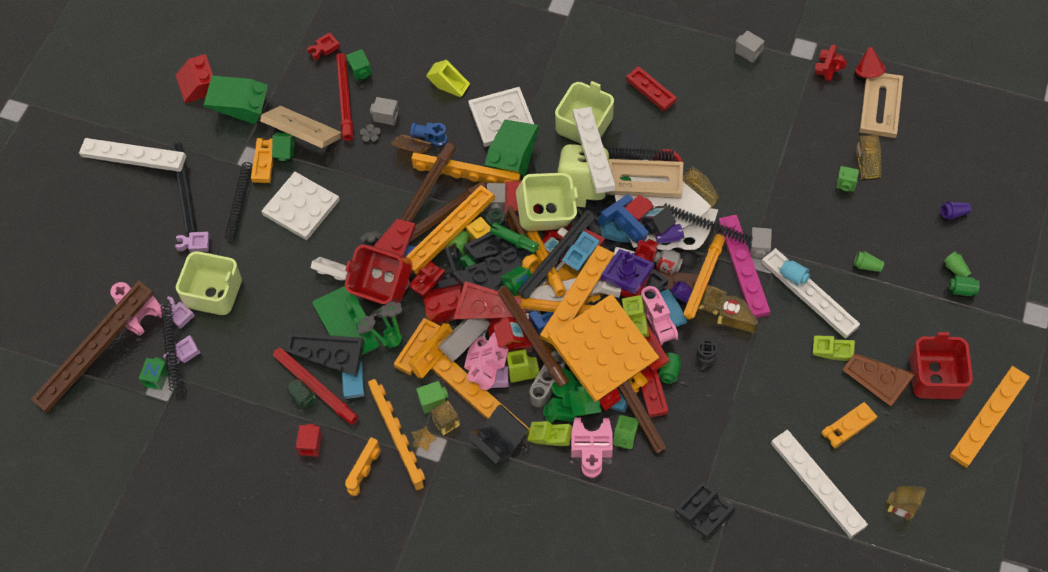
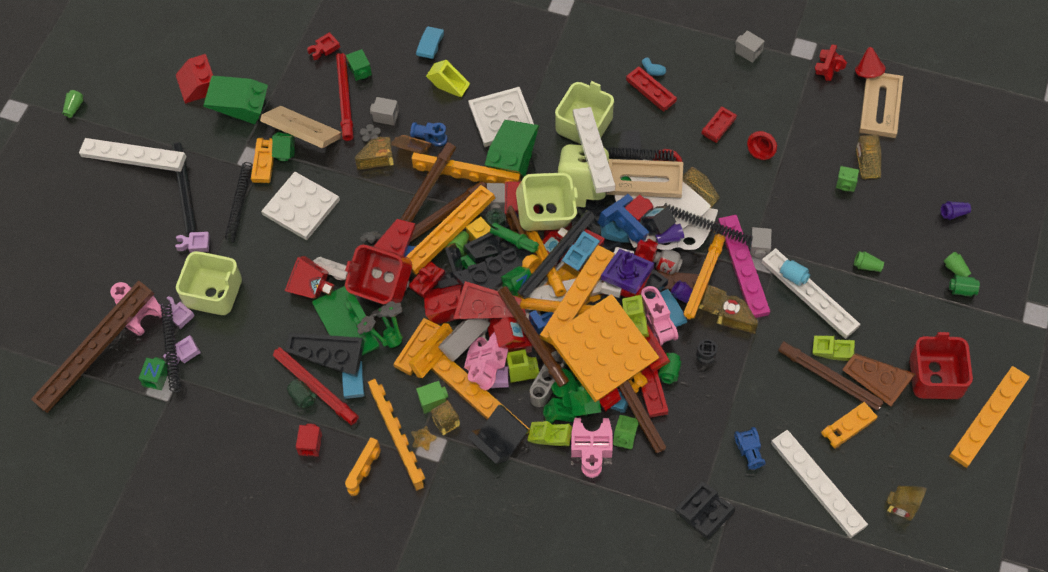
none -> bright green cone [62,90,84,118]
none -> red torso [285,256,335,298]
none -> clear yellow slope [355,137,394,170]
none -> dark azure slope [416,26,444,59]
none -> dark azure arm [642,57,666,76]
none -> red plate [701,107,737,143]
none -> blue connector [734,427,766,470]
none -> red hat [747,131,777,160]
none -> reddish brown axle [778,341,883,411]

